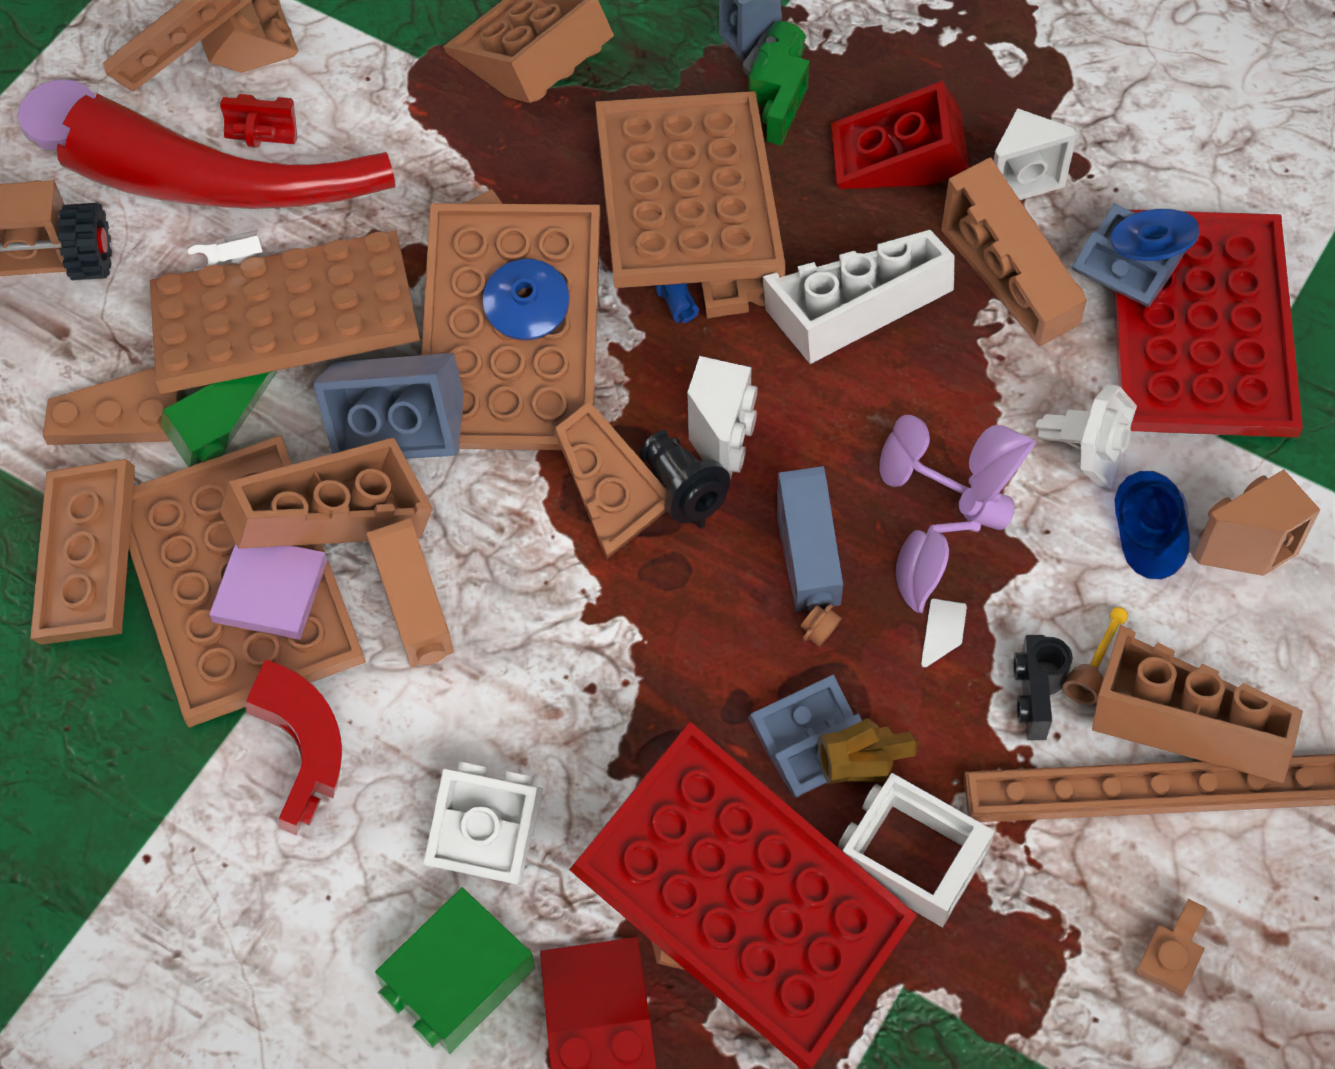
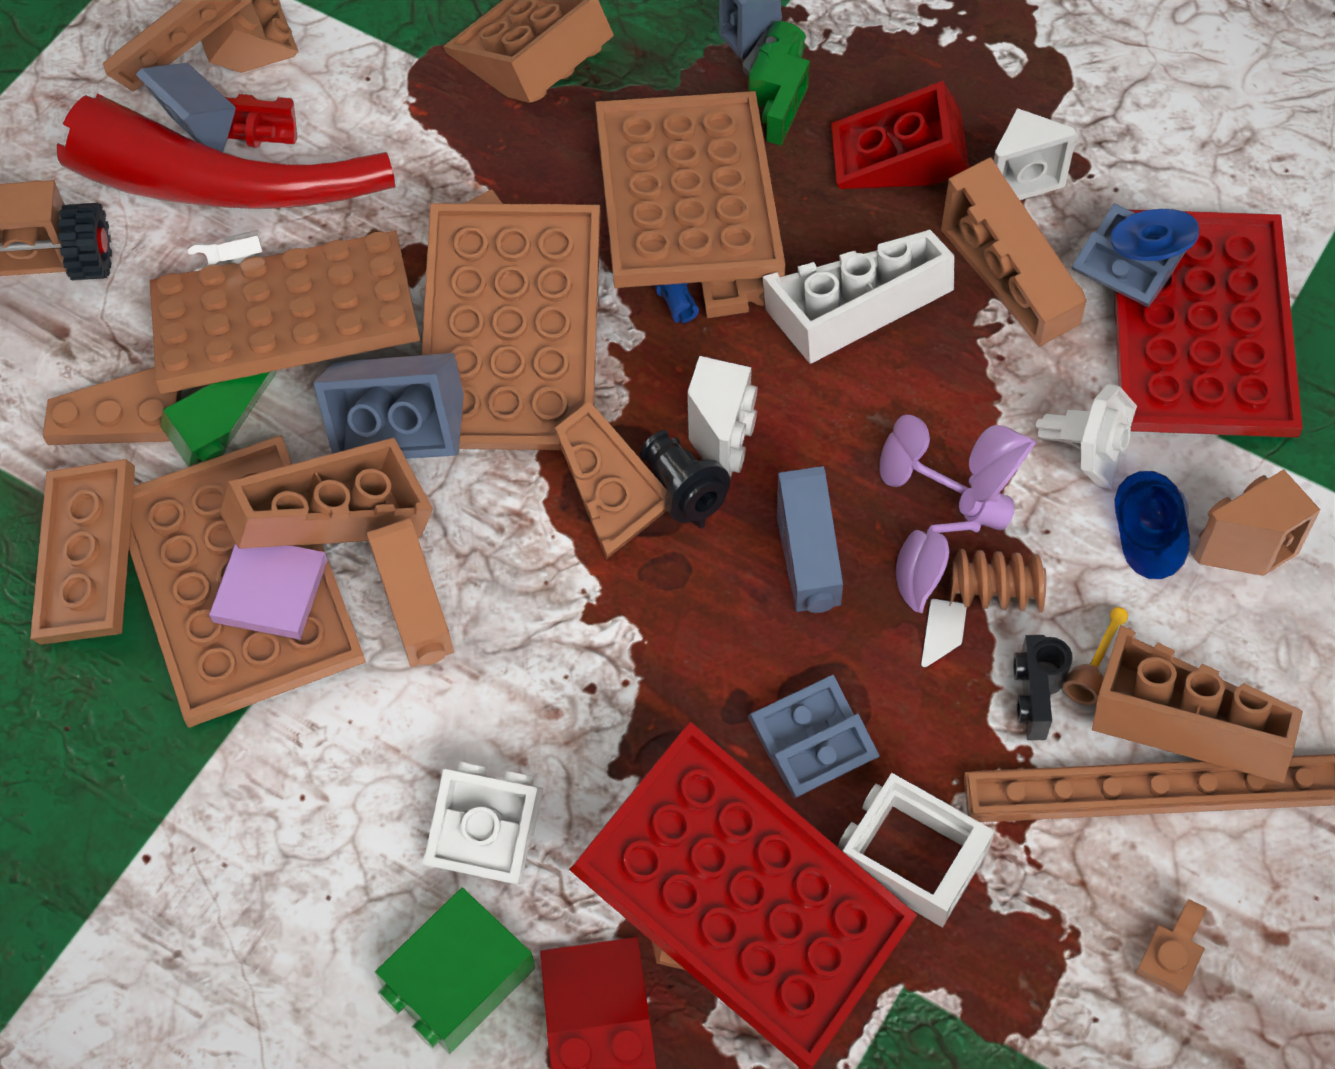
lavender tile [17,80,96,150] -> none
red arch [246,659,342,835] -> none
blue dish [483,259,569,340] -> none
nougat plate [800,604,842,647] -> none
pearl gold rock [818,718,919,784] -> none
none -> sand blue slope [136,63,236,152]
none -> nougat piece [949,549,1046,613]

